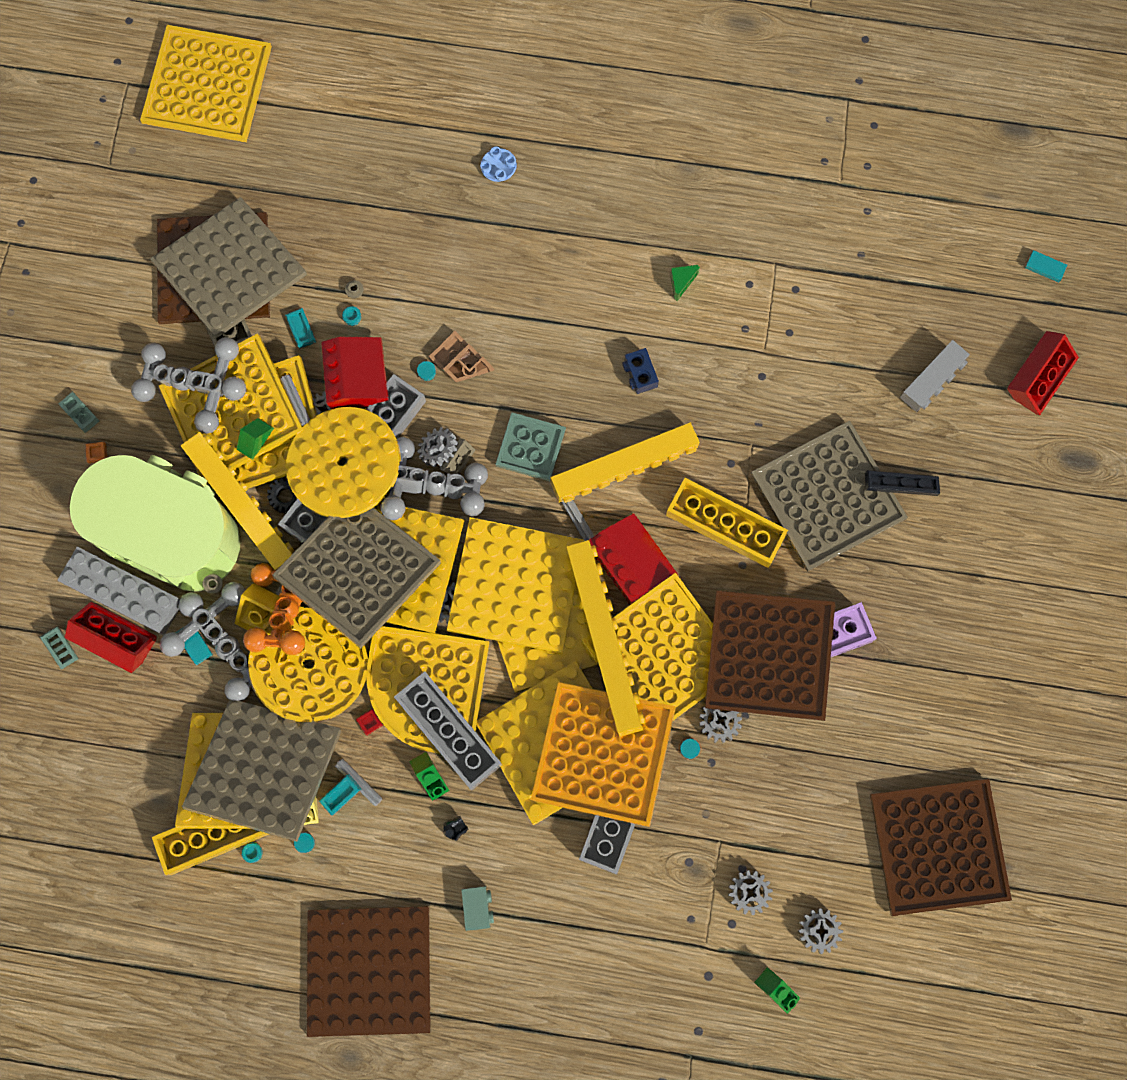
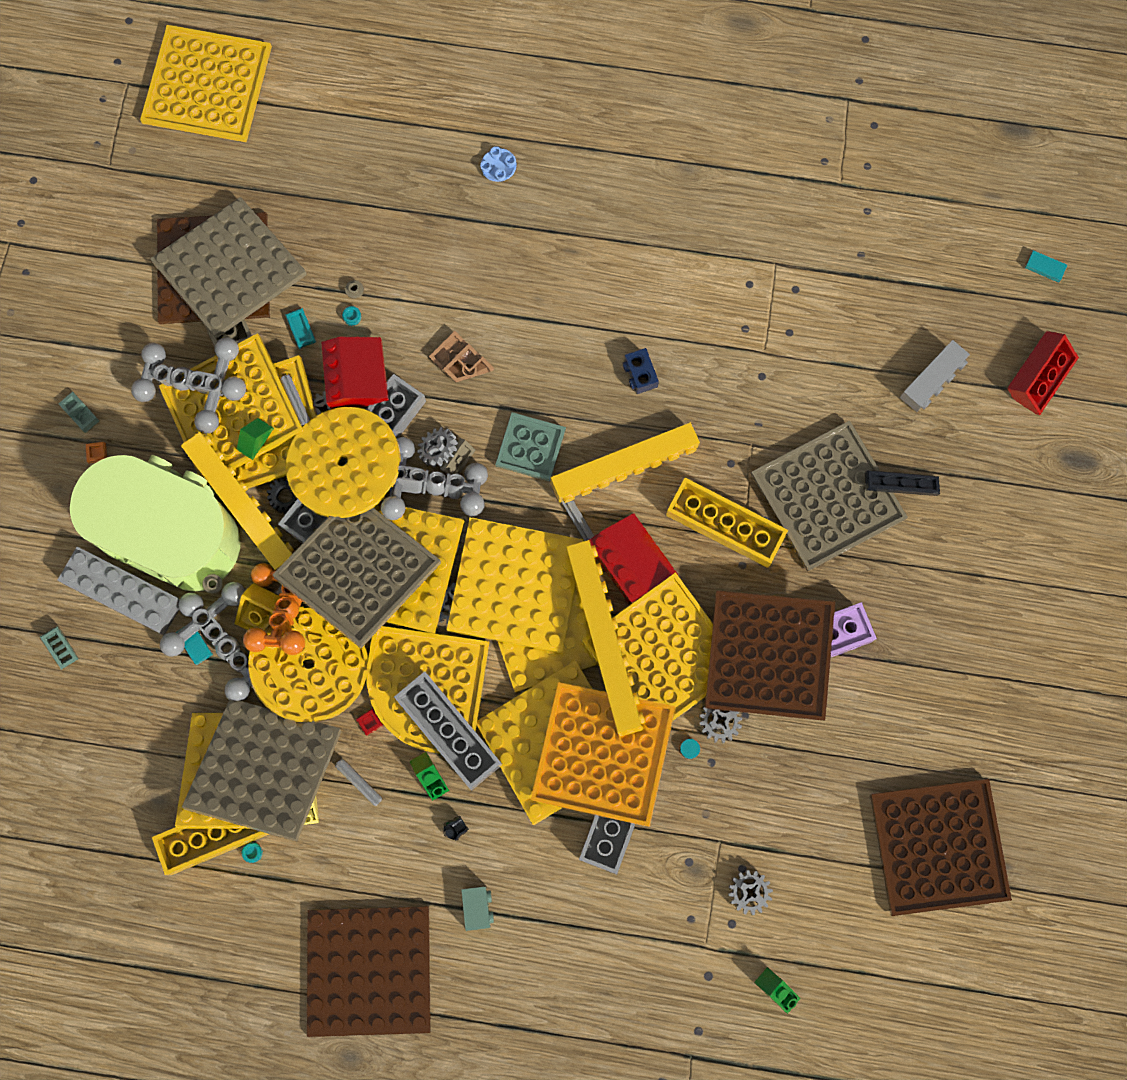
red slope [65,602,157,673] -> none
teal tile [294,833,315,853] -> none
teal tile [319,774,362,816] -> none
teal tile [417,361,436,381] -> none
green slope [670,265,700,301] -> none
light grey gear [798,908,843,954] -> none

